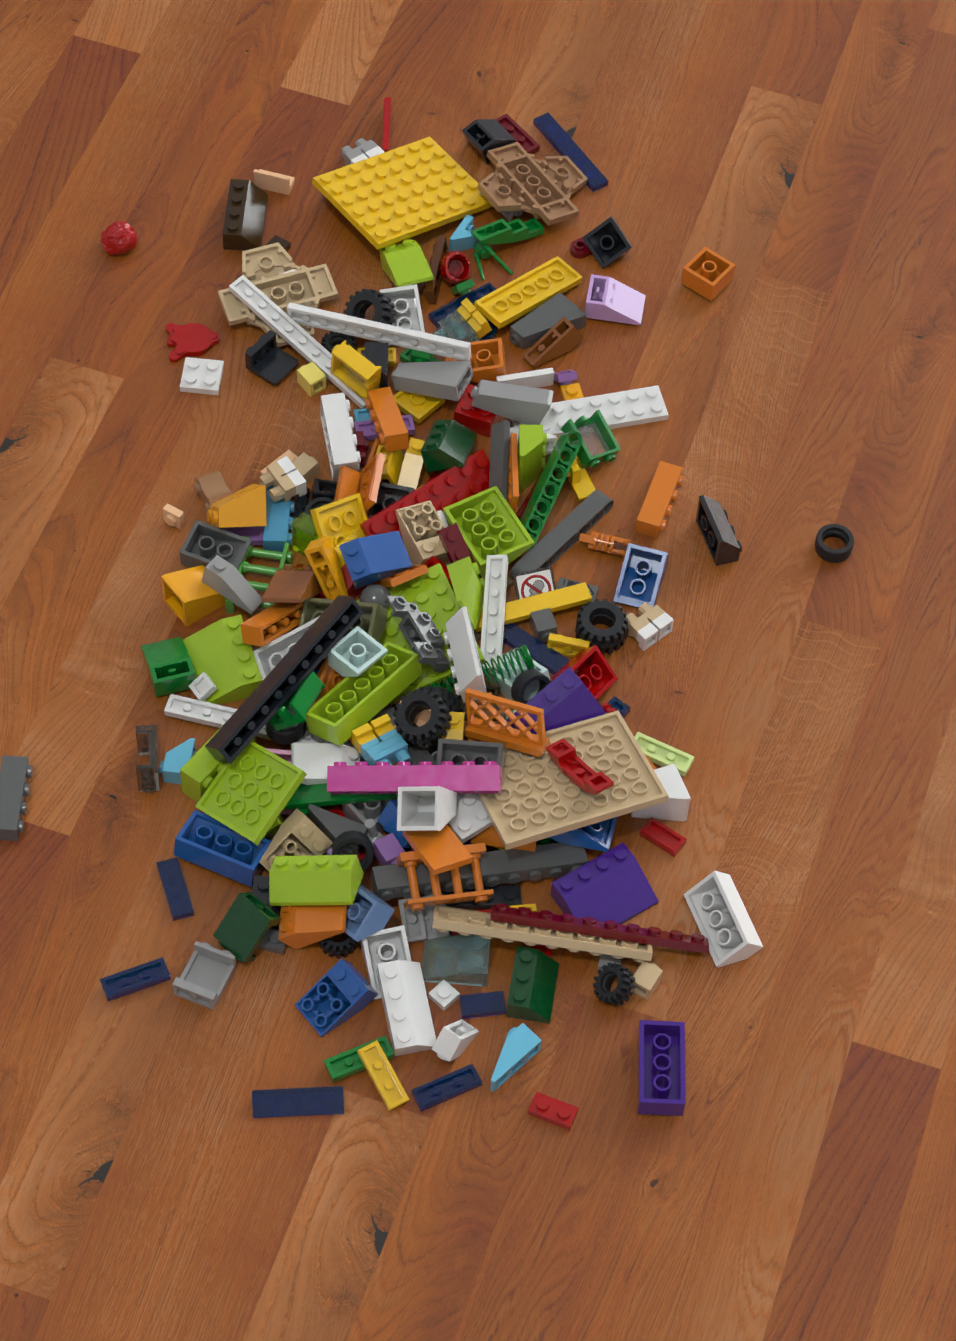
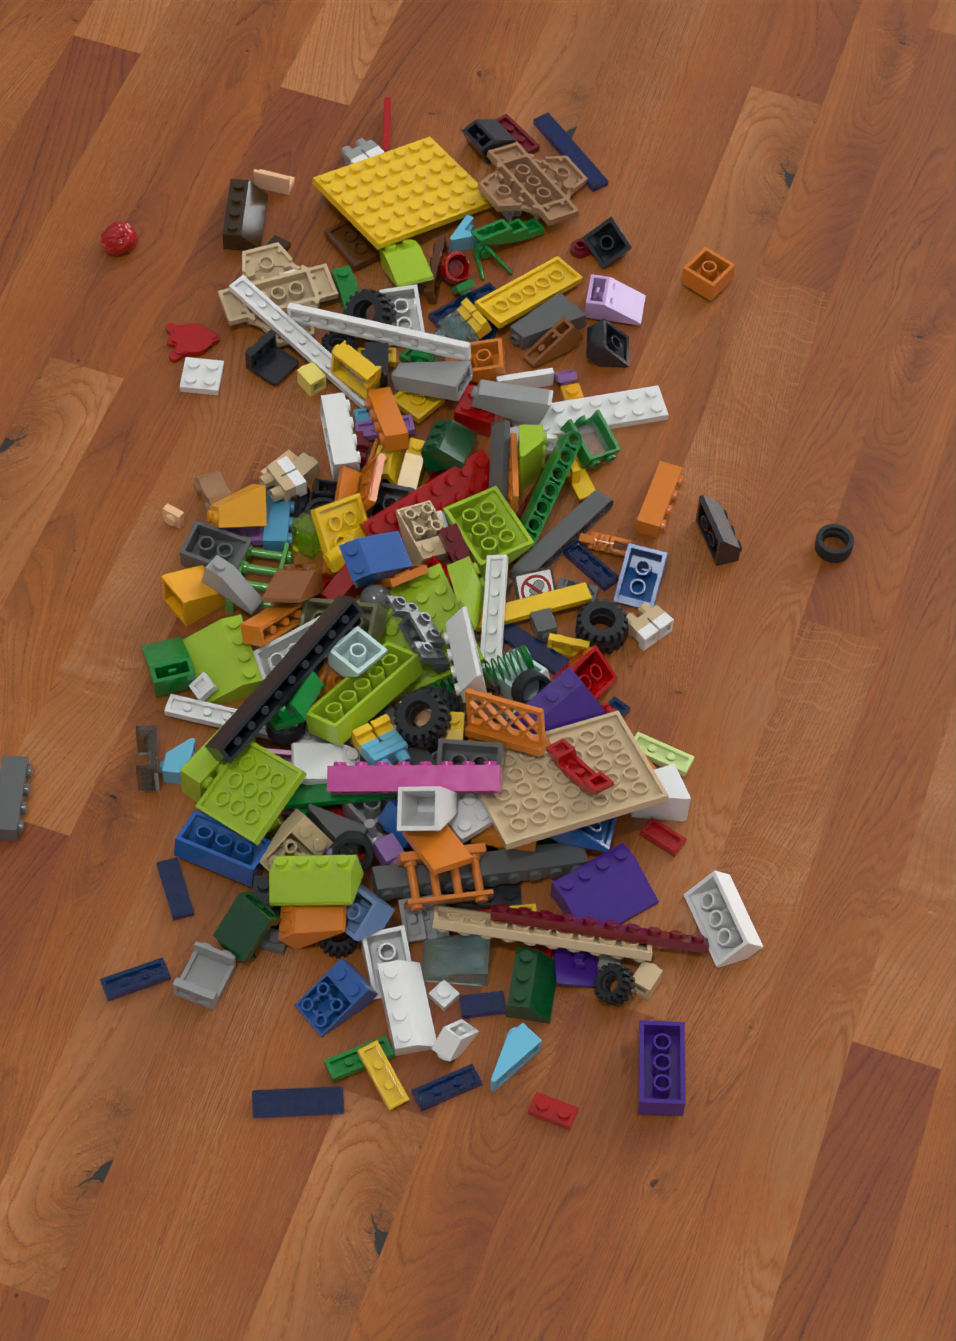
light orange slope [304,536,348,600] -> none
none -> reddish brown plate [324,219,401,271]
none -> green slope [331,265,367,320]
none -> dark purple piece [553,947,598,988]
none -> clear blue tile [563,540,619,592]
none -> black slope [586,318,629,368]

